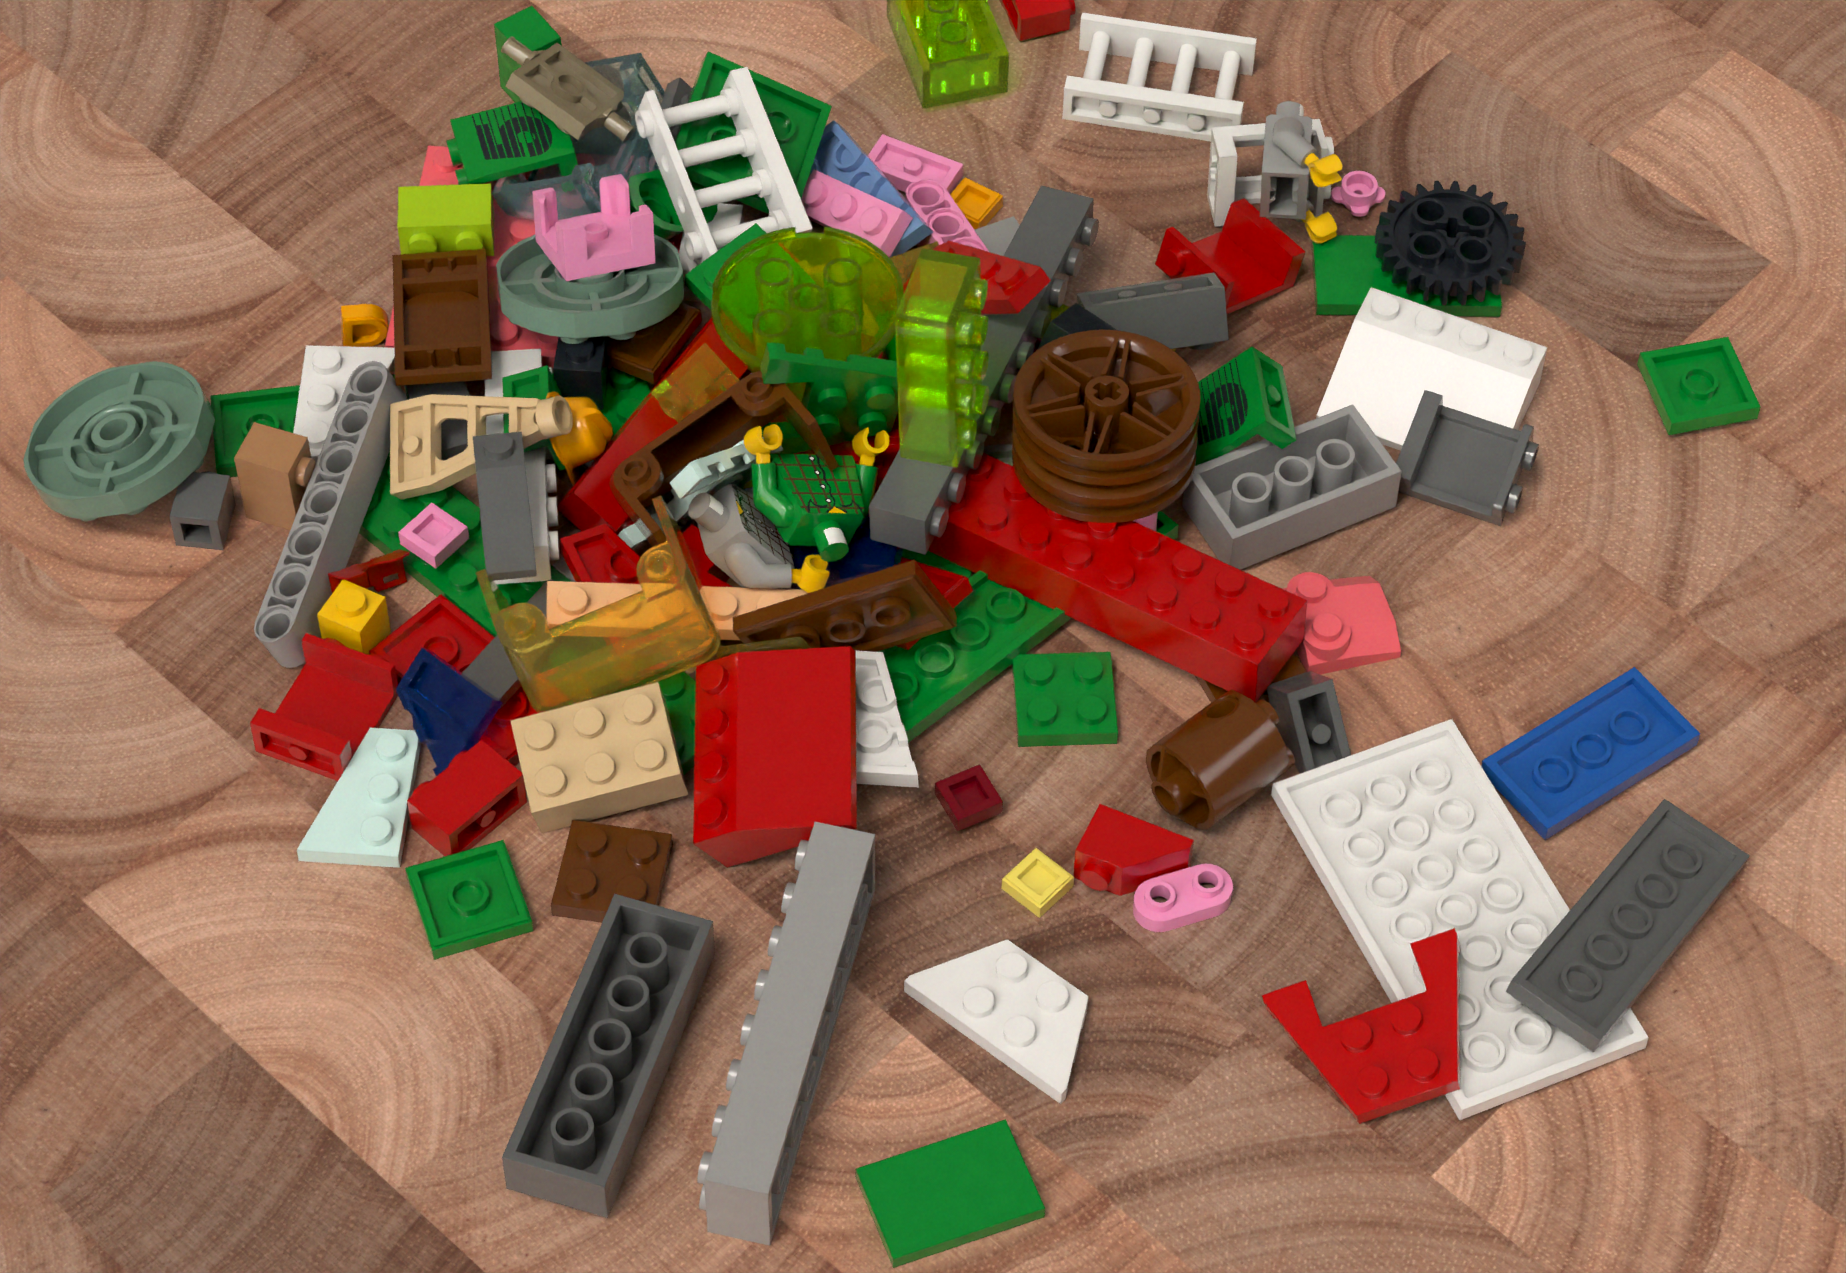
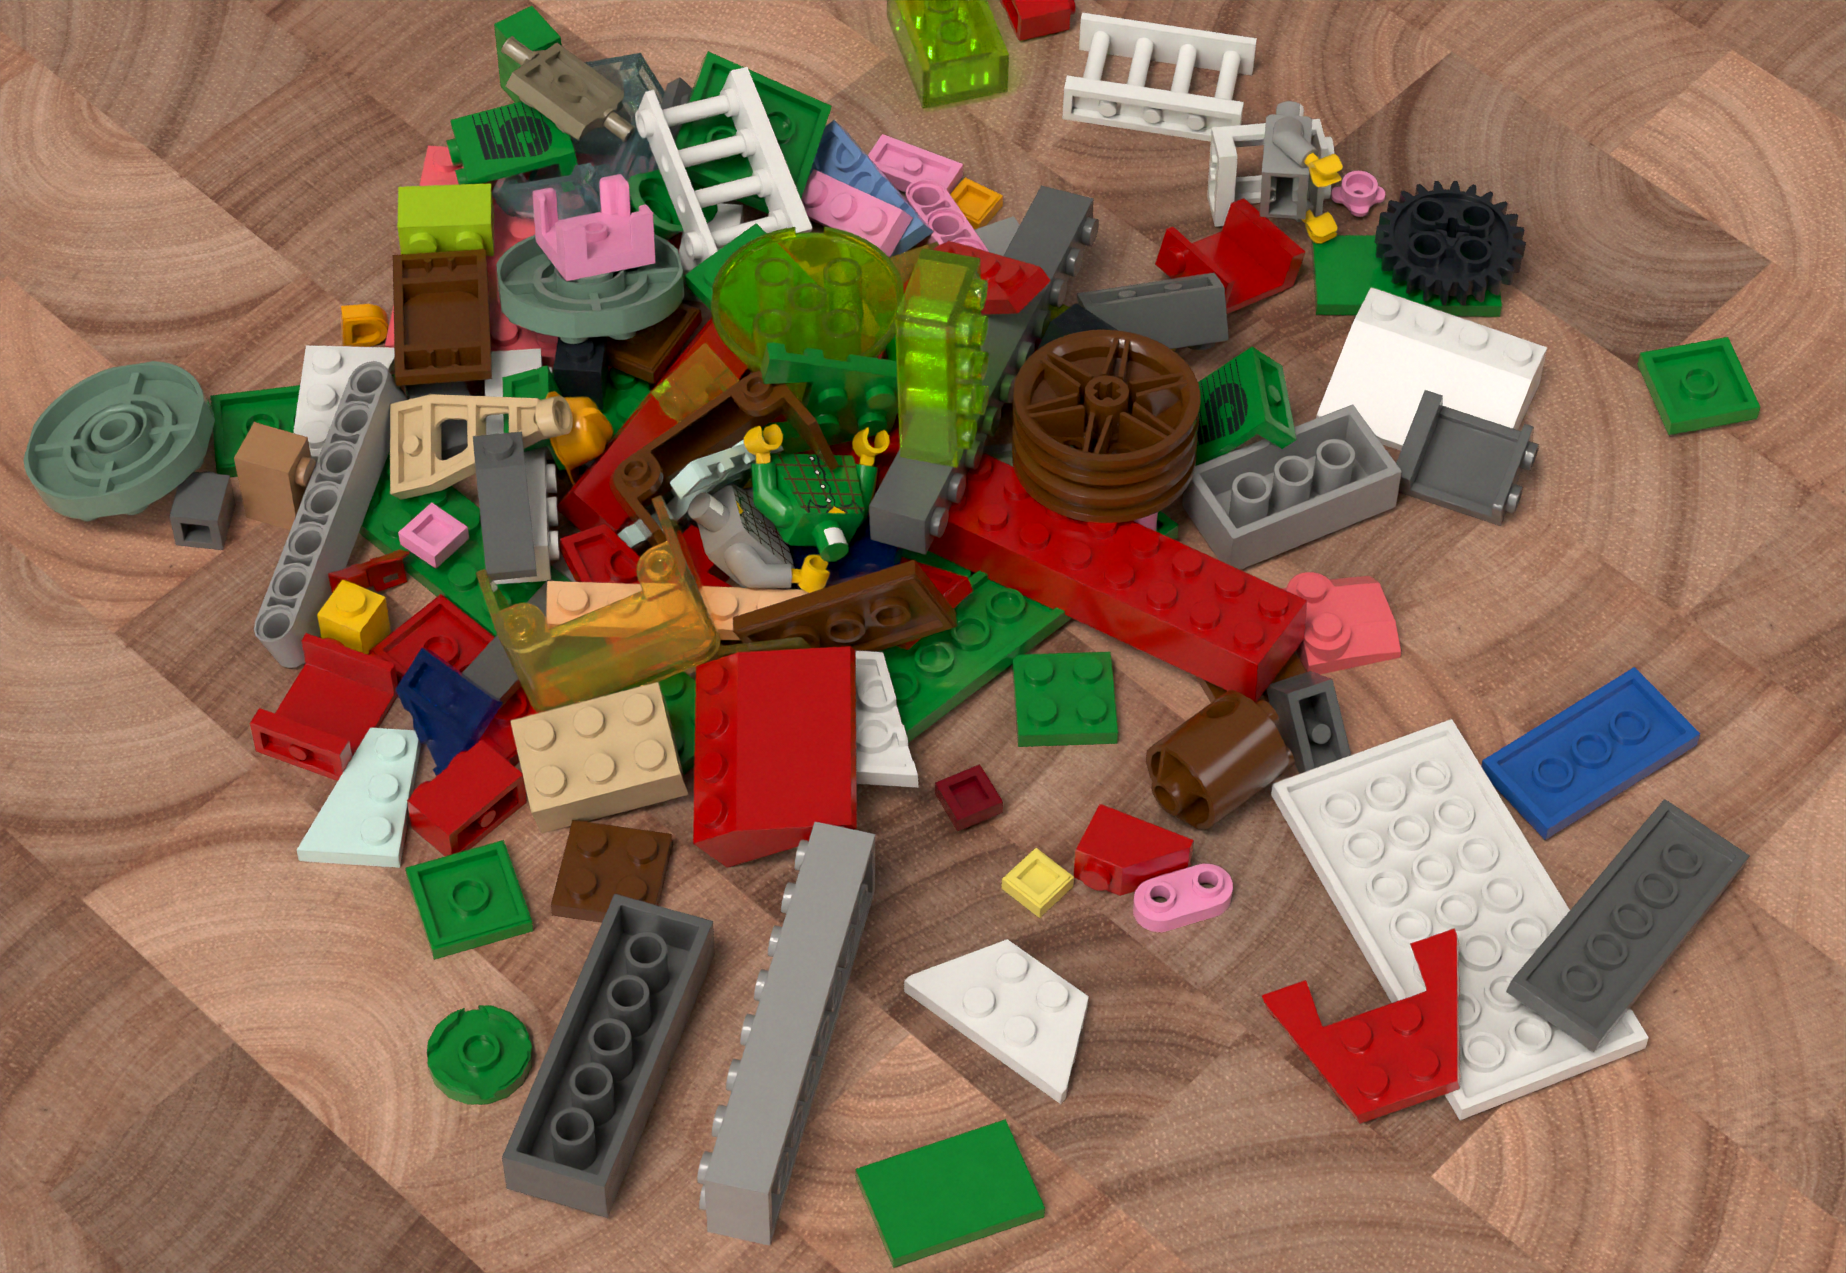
none -> green tile [427,1005,532,1105]

